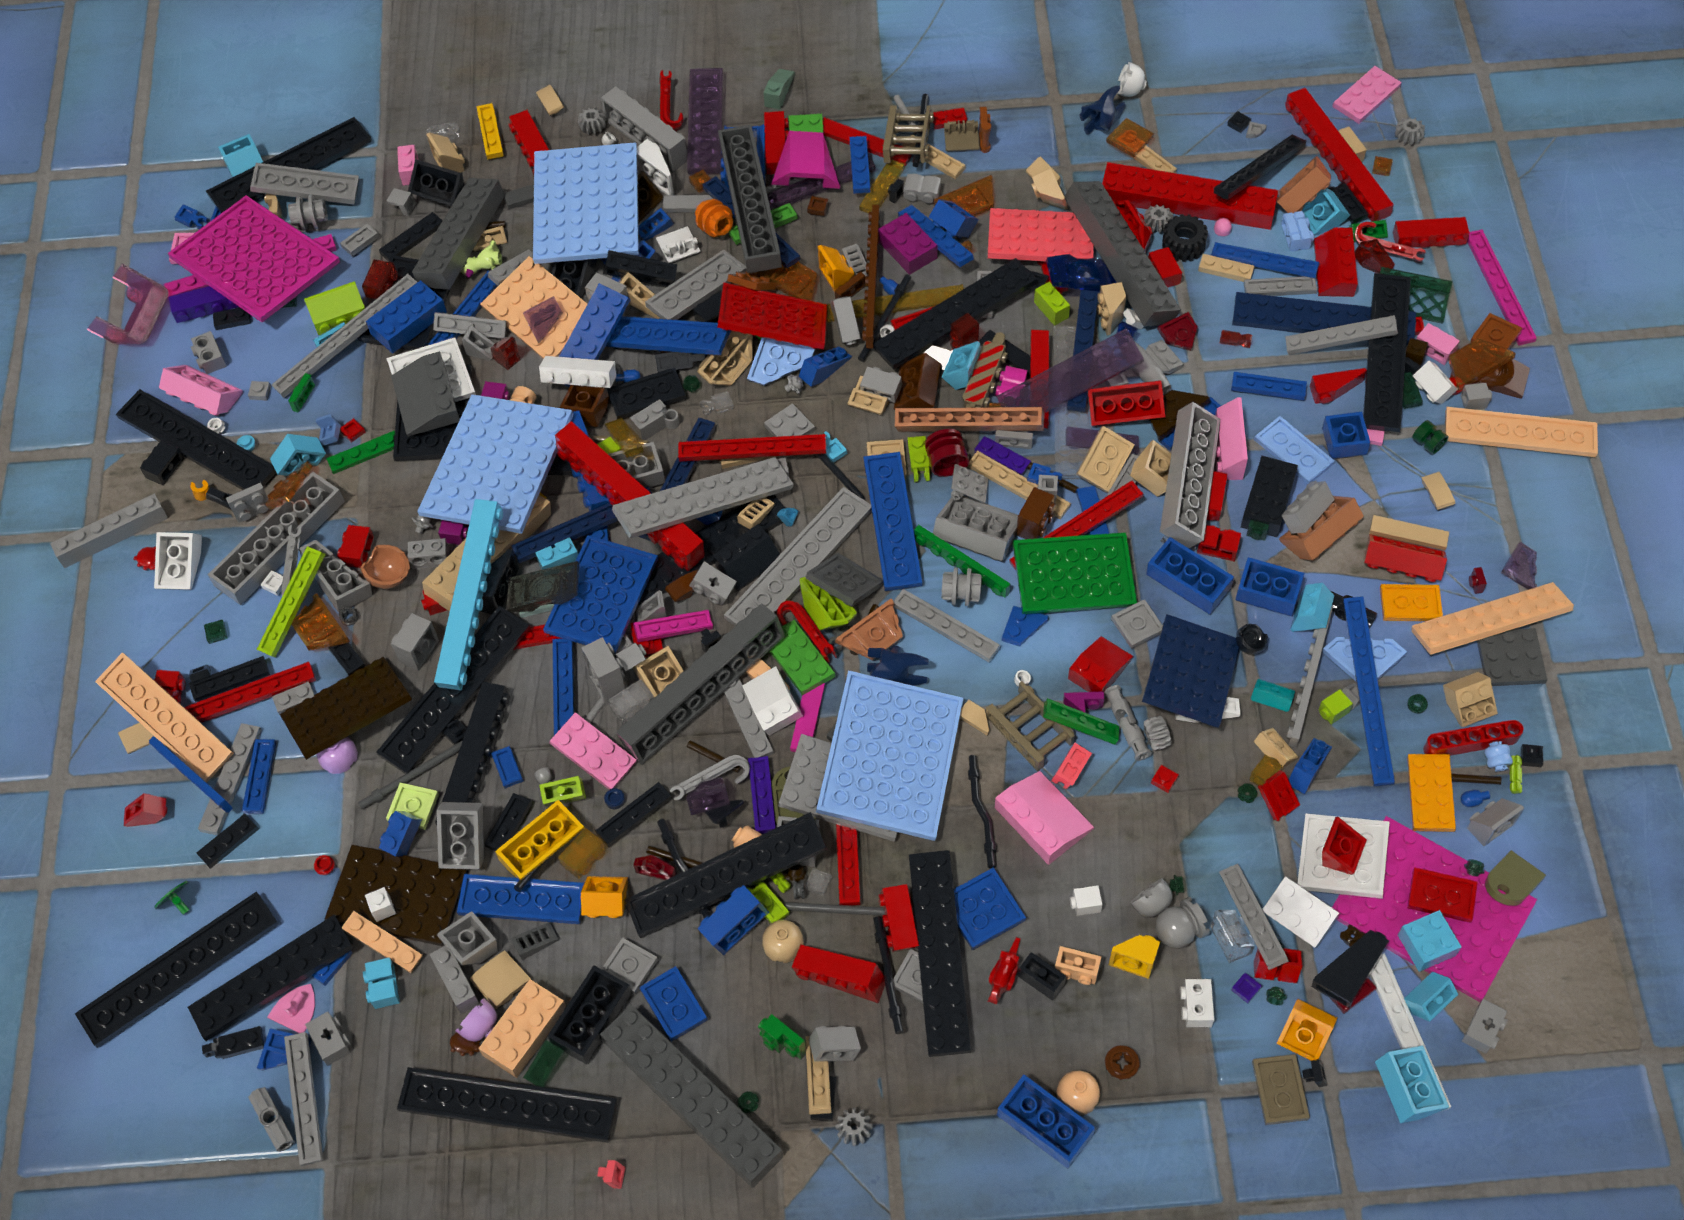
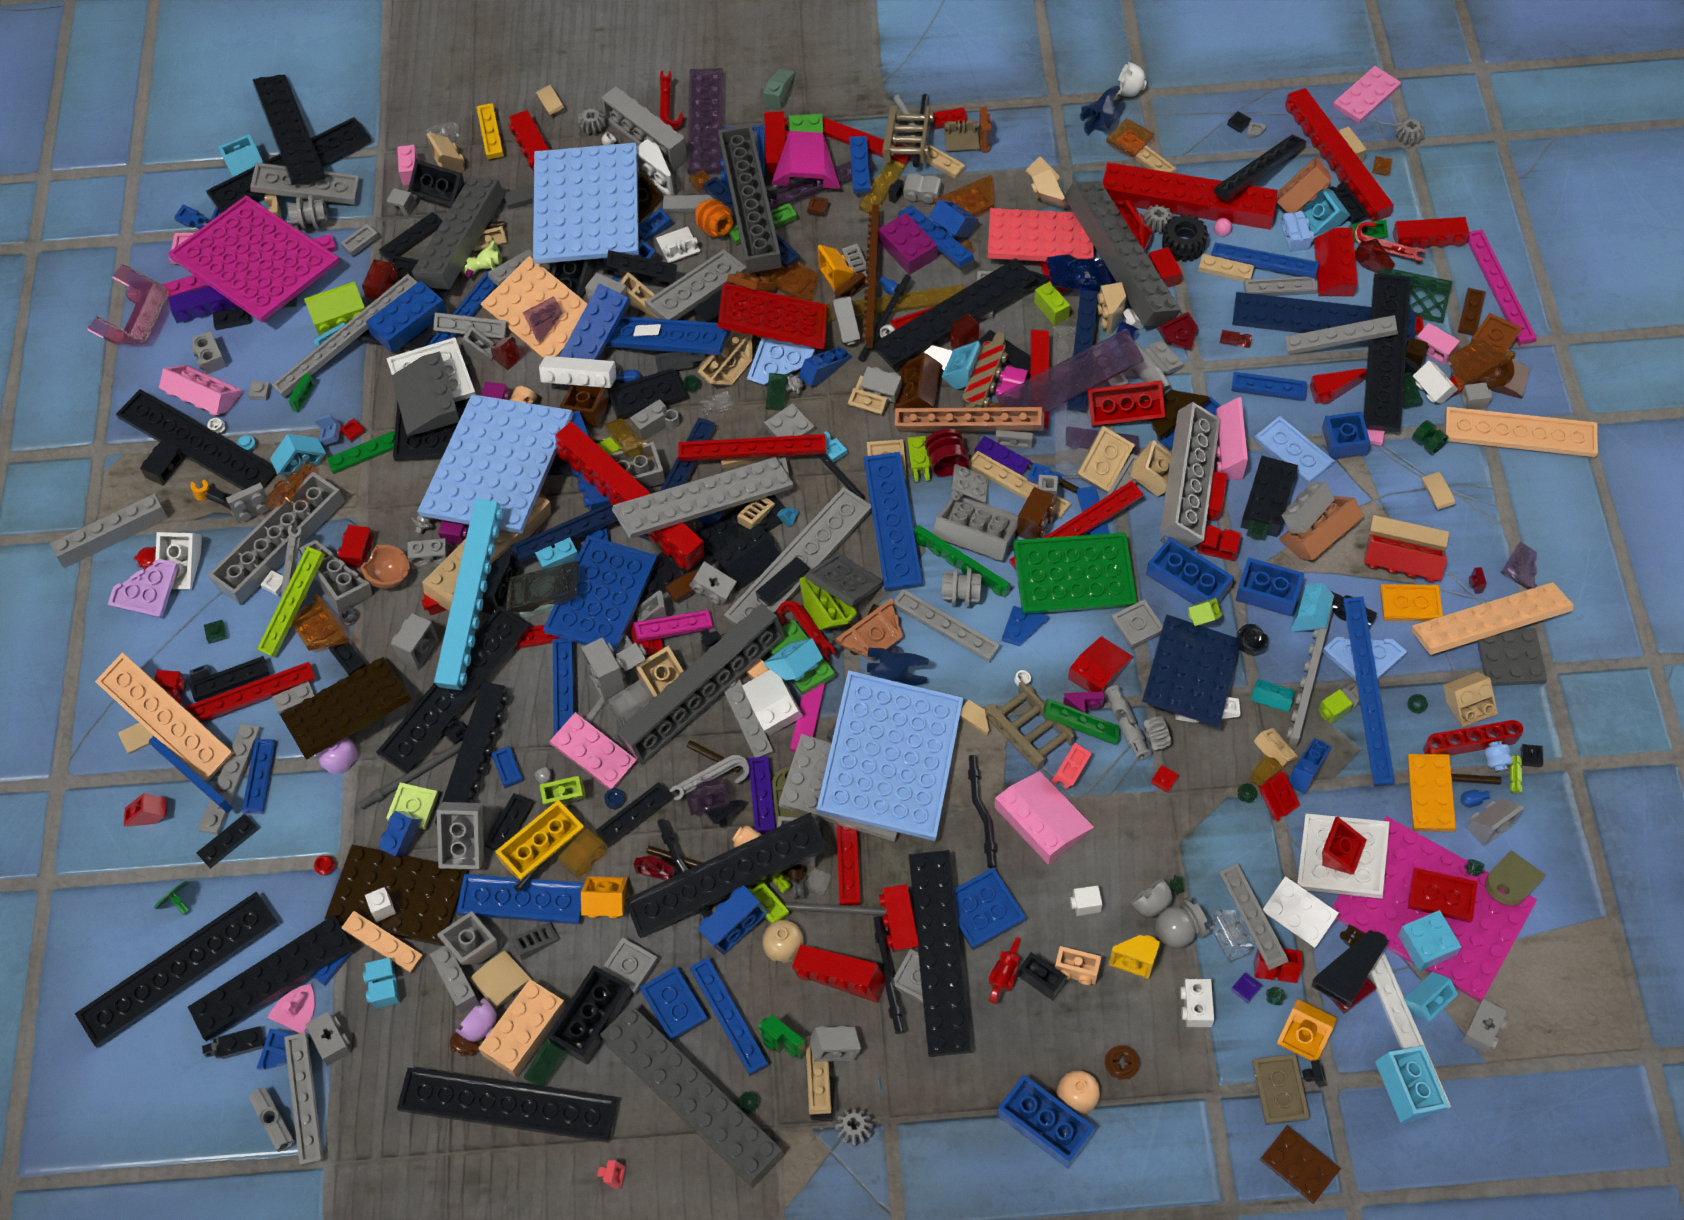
none -> lavender plate [107,559,179,618]
none -> black plate [253,75,326,185]
none -> white sticker [633,324,661,336]
none -> blue plate [690,957,768,1076]
none -> black tile [756,557,810,606]
none -> medium azure slope [763,638,823,681]
none -> clear green plate [766,373,787,411]
none -> lime brick [1188,597,1222,626]
none -> reddish brown plate [1260,1125,1341,1204]
none -> reddish brown tile [1458,288,1486,336]

